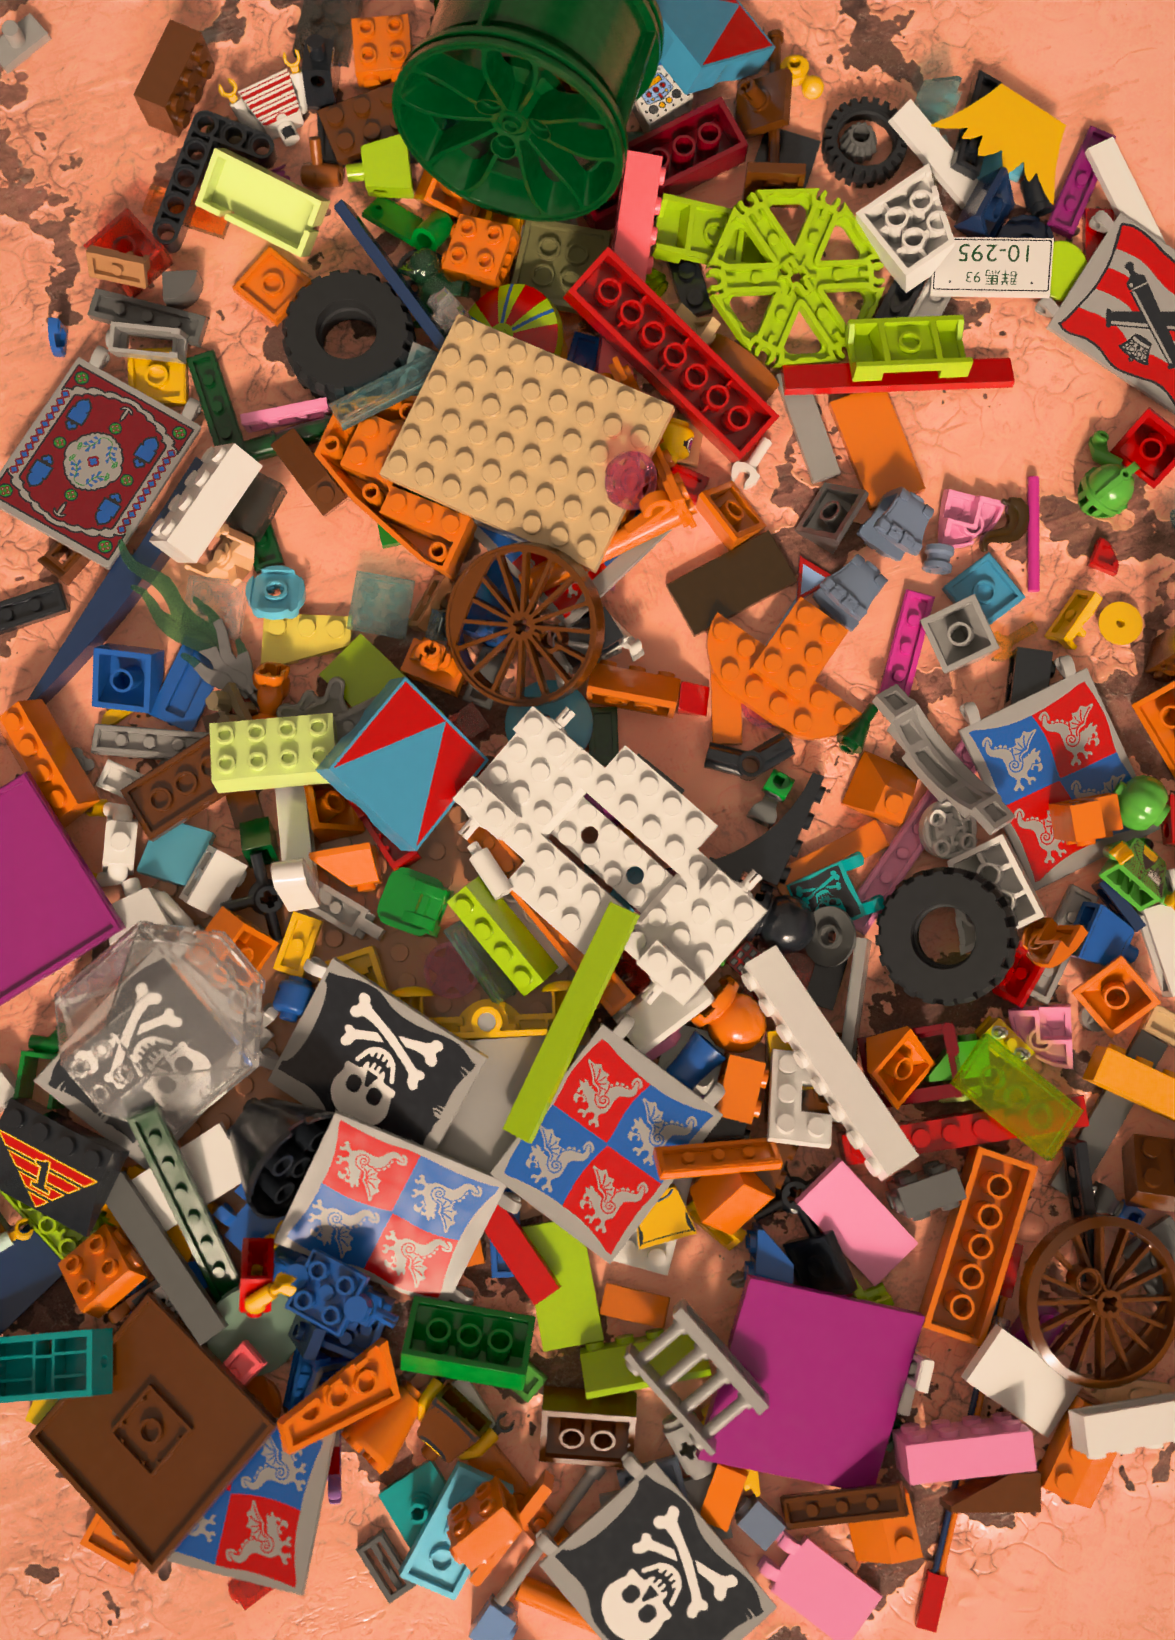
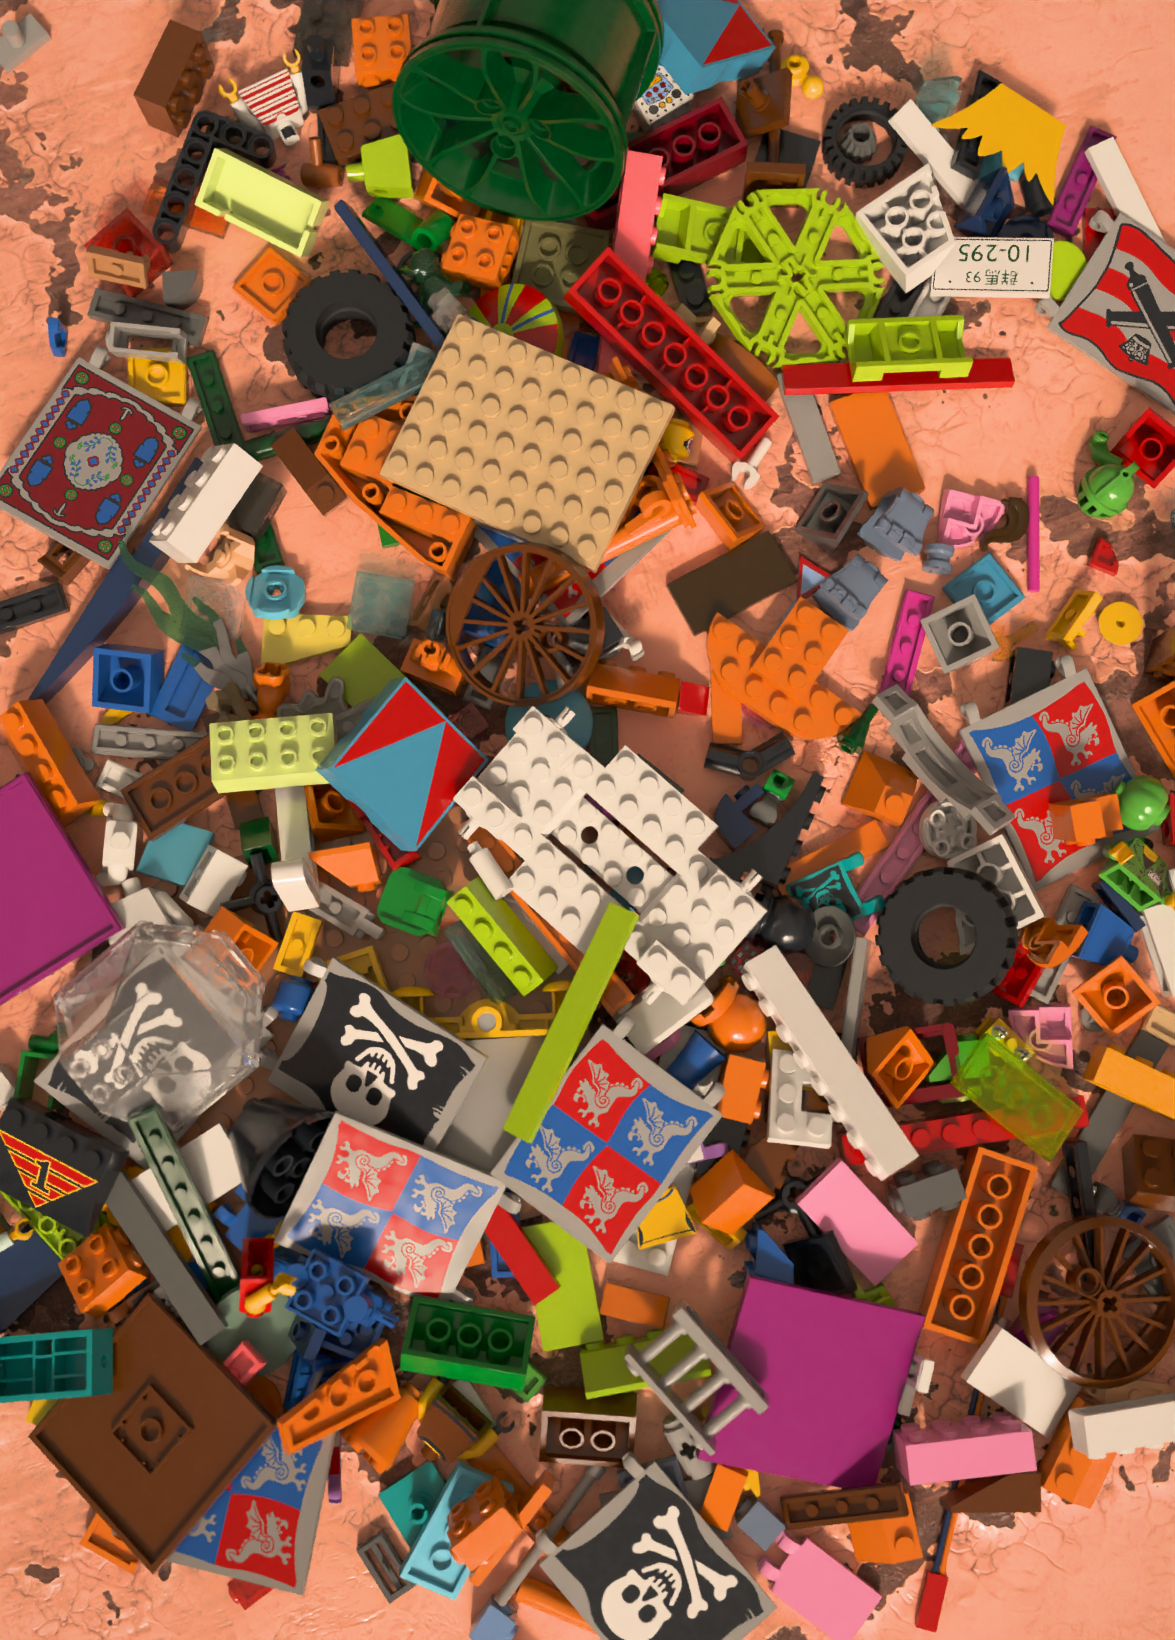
clear pink wheel [605,451,657,510] -> none
orange tile [653,1138,783,1180] -> none
none -> dark blue brick [714,783,764,852]

